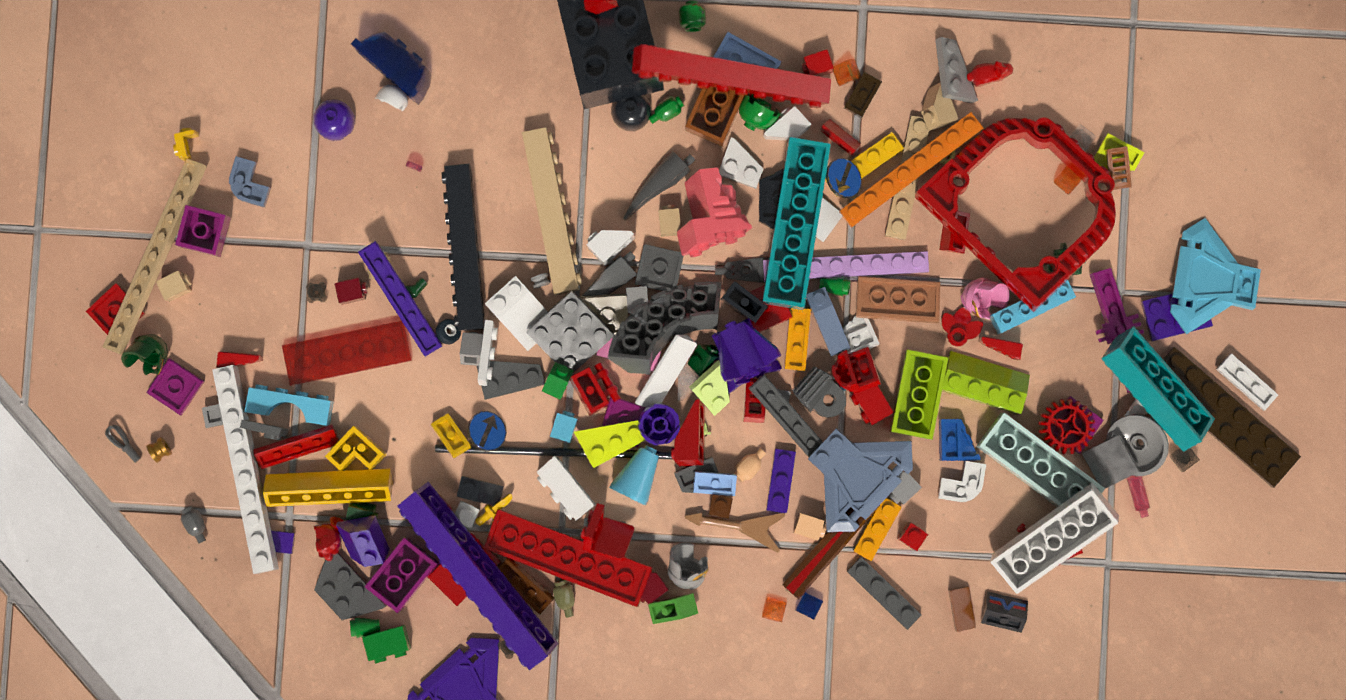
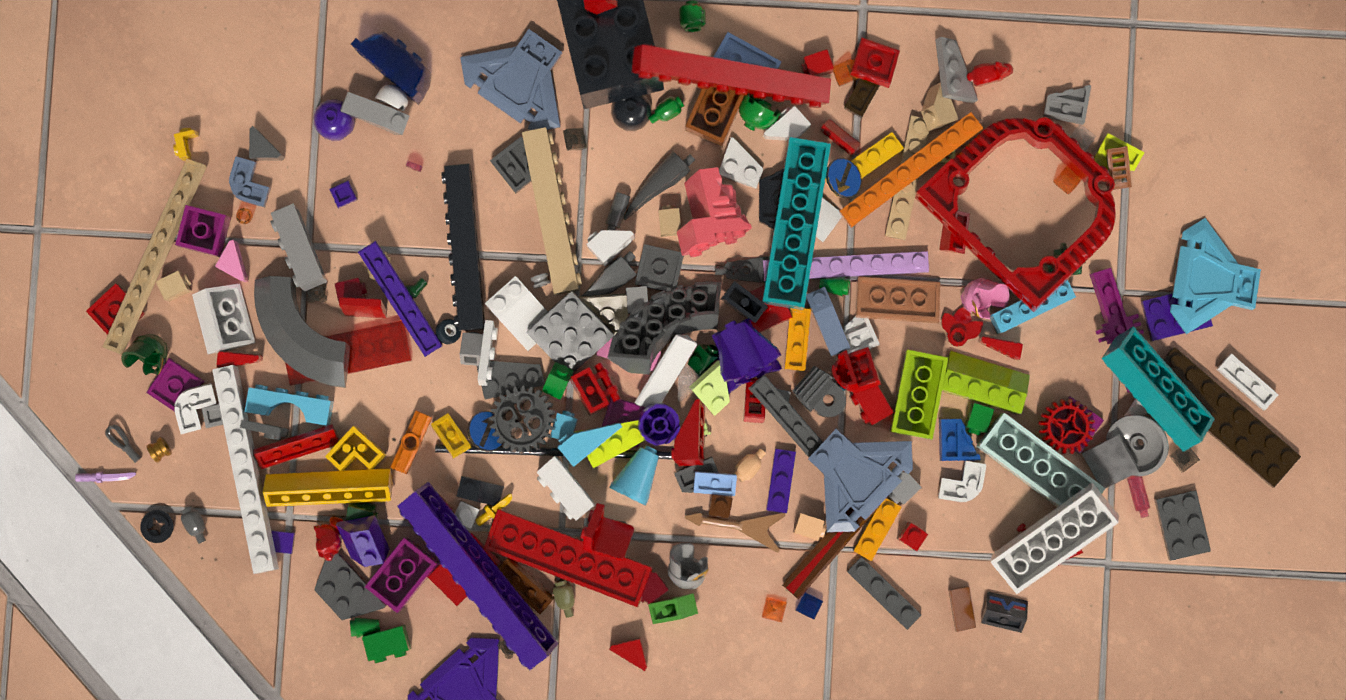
none -> lavender piece [75,472,136,483]
none -> black gear [140,510,174,543]
none -> white plate [175,383,216,434]
none -> white slope [192,283,255,354]
none -> bright pink slope [215,240,249,282]
none -> clear orange hinge [236,208,253,224]
none -> dark grey slope [249,126,285,161]
none -> dark grey brick [254,276,350,388]
none -> light grey brick [270,203,327,291]
none -> dark purple tile [329,181,357,208]
none -> red tile [339,297,387,318]
none -> light grey slope [340,92,410,135]
none -> orange piece [390,410,432,475]
none -> sand blue plate [460,29,563,130]
none -> dark grey gear [489,386,557,454]
none -> dark grey wing [490,137,532,194]
none -> medium azure slope [557,422,622,467]
none -> clear smoke plate [563,128,587,151]
none -> dark grey cylinder [606,192,630,231]
none -> red slope [609,637,647,671]
none -> red tile [850,38,900,88]
none -> green brick [965,403,994,436]
none -> light grey wing [1043,85,1091,125]
none -> dark grey plate [1154,490,1211,561]

